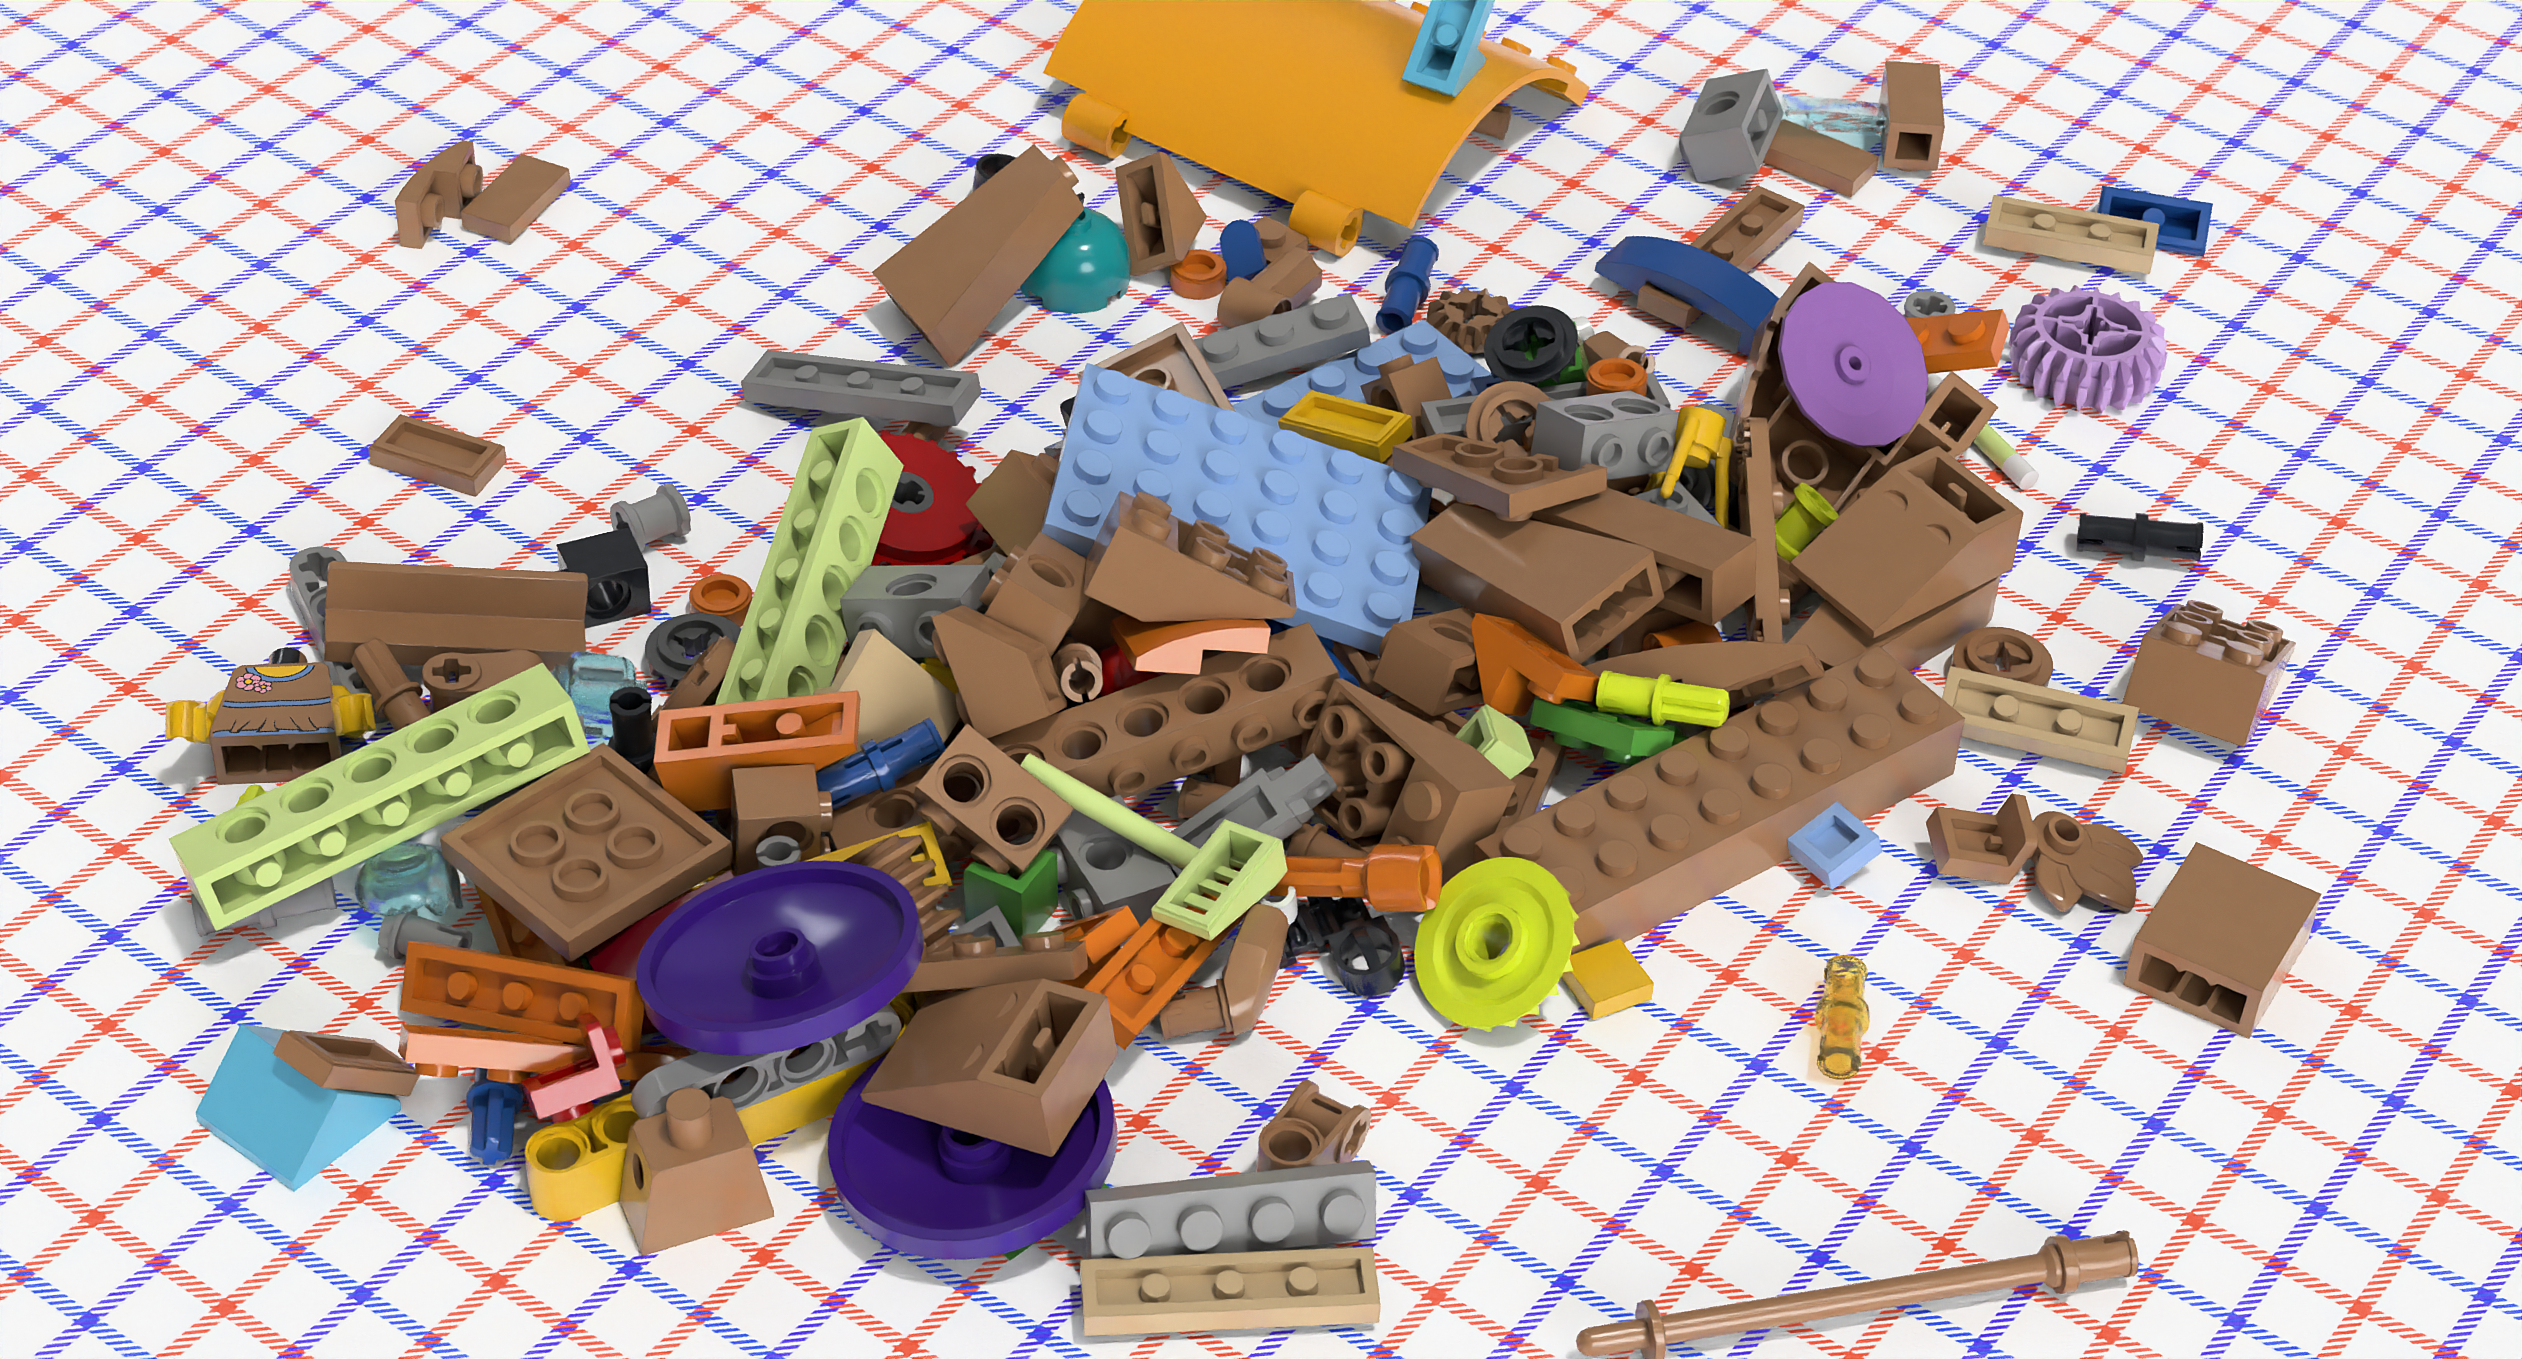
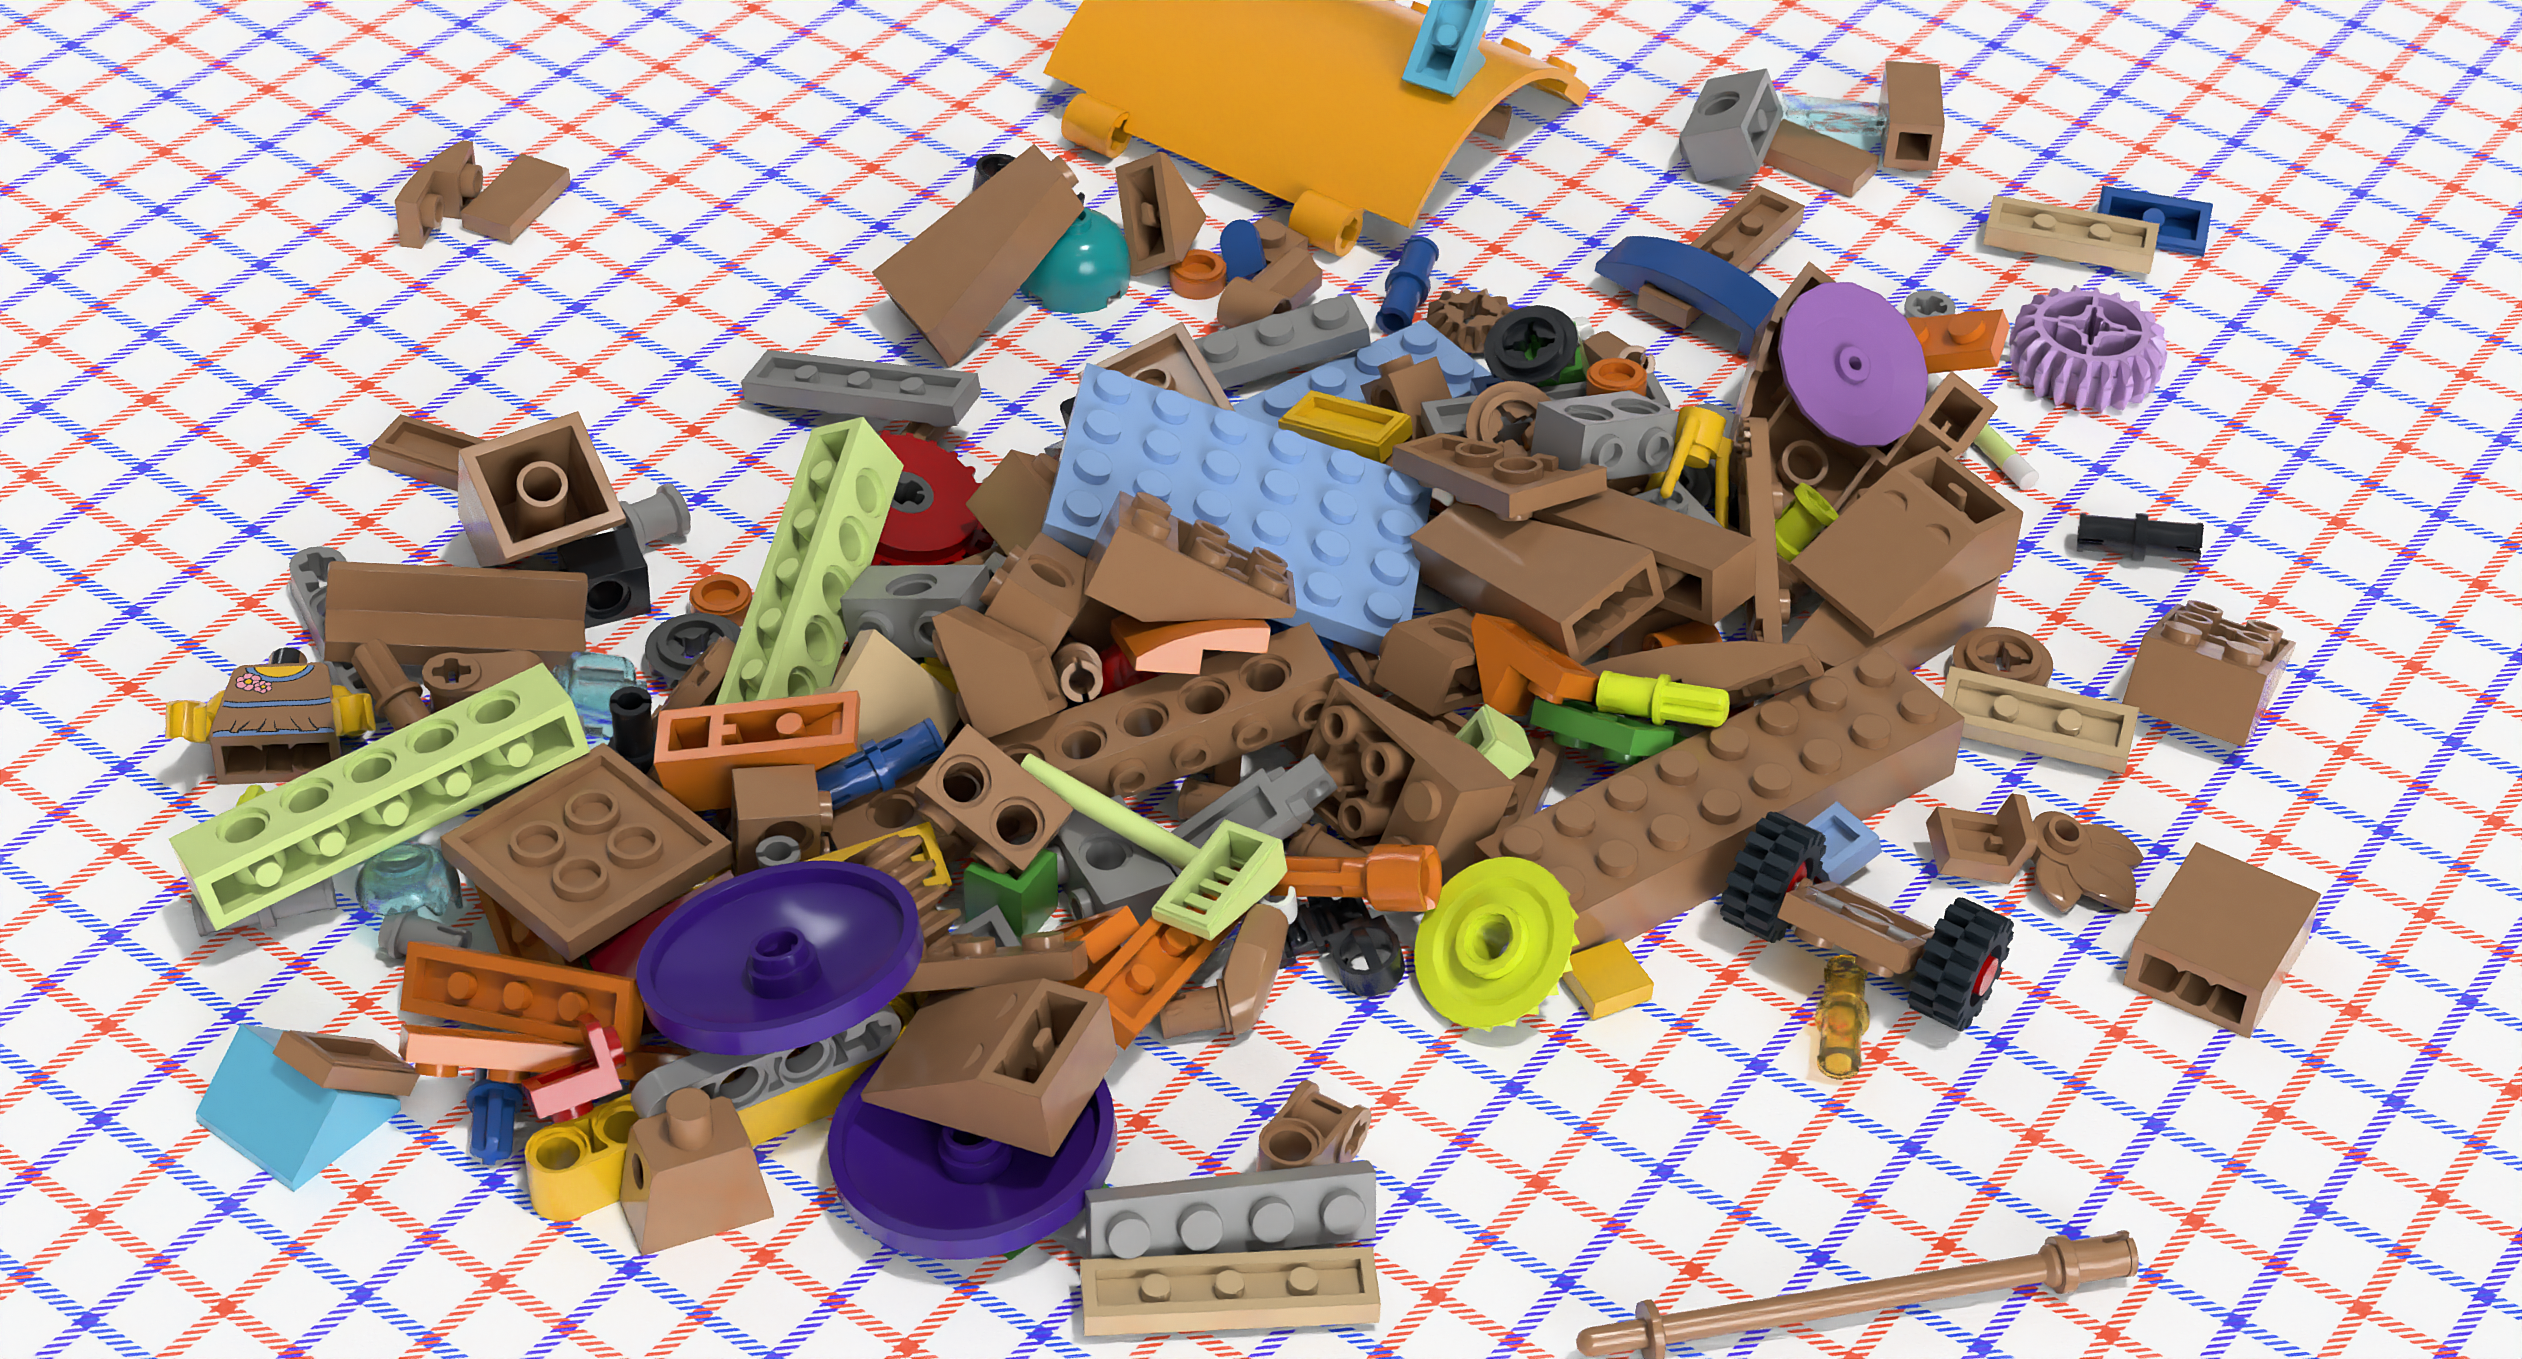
none -> medium nougat slope [458,411,626,567]
none -> black plate [1720,811,2014,1032]

